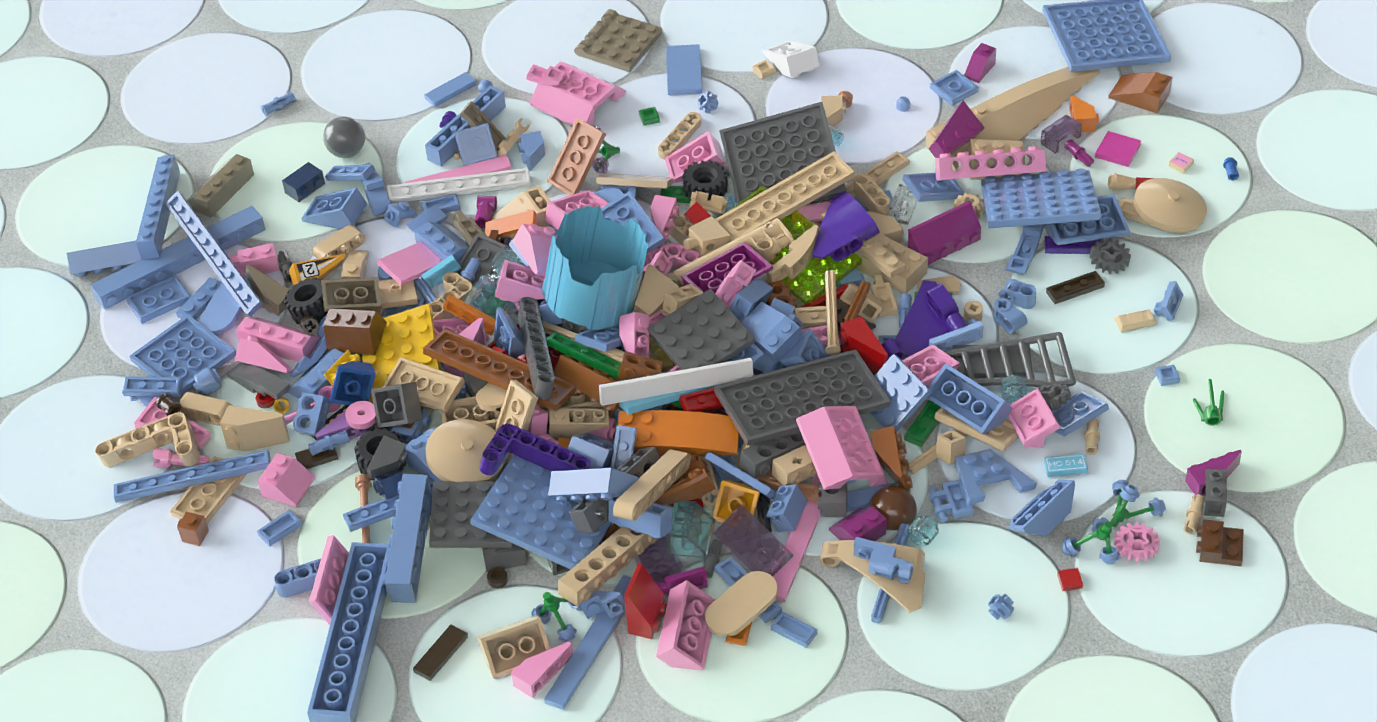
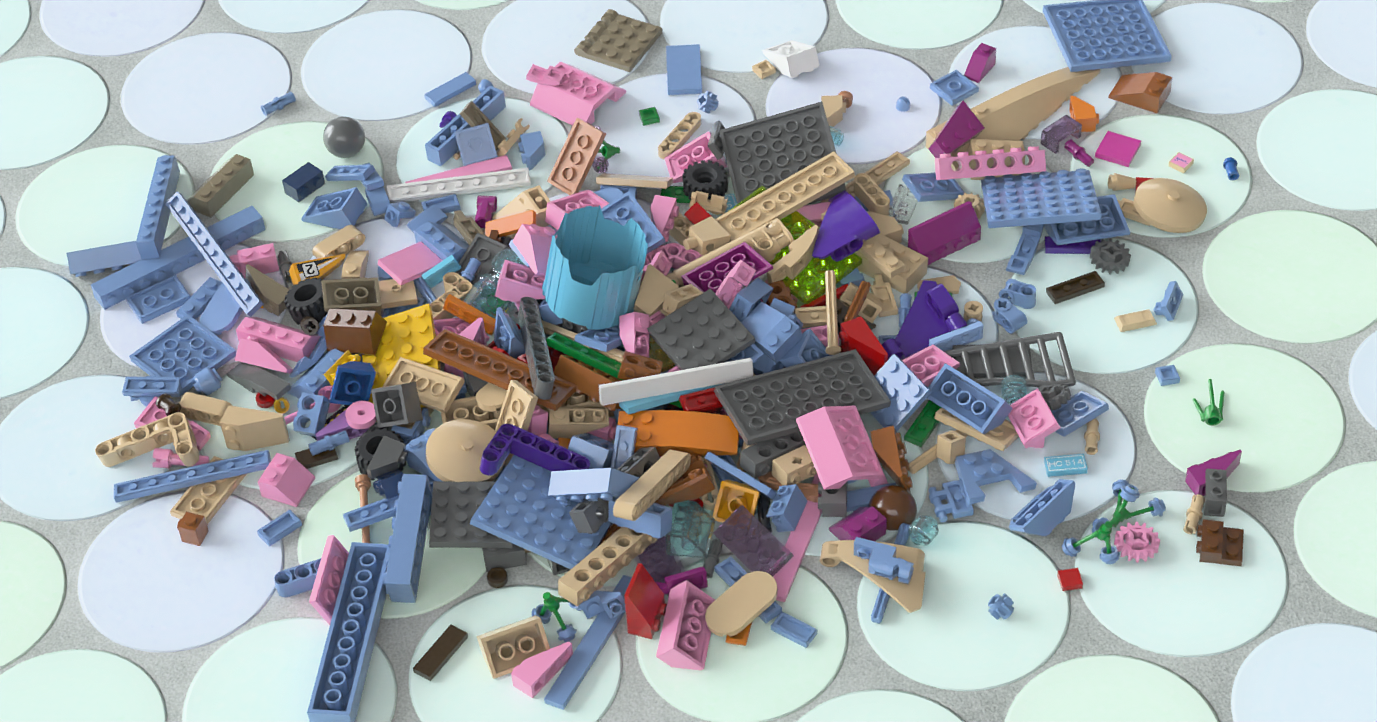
none -> dark grey tile [708,121,725,160]

